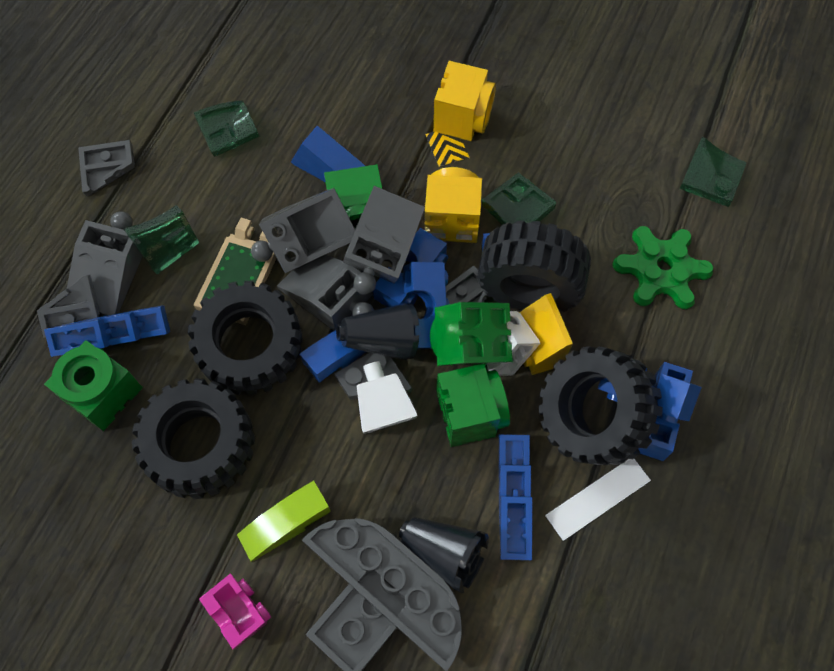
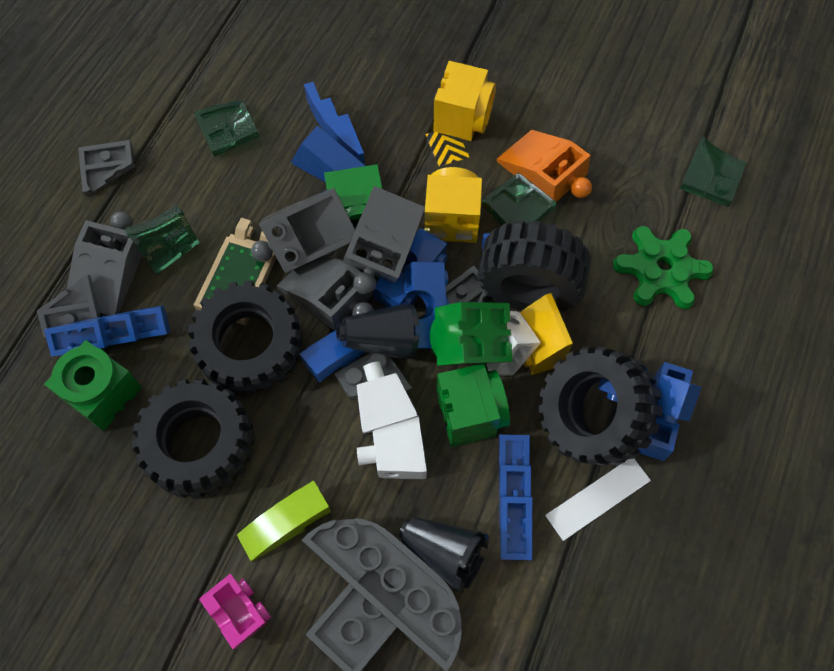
none -> blue slope [304,82,365,165]
none -> white torso [357,417,427,479]
none -> orange slope [497,130,592,205]

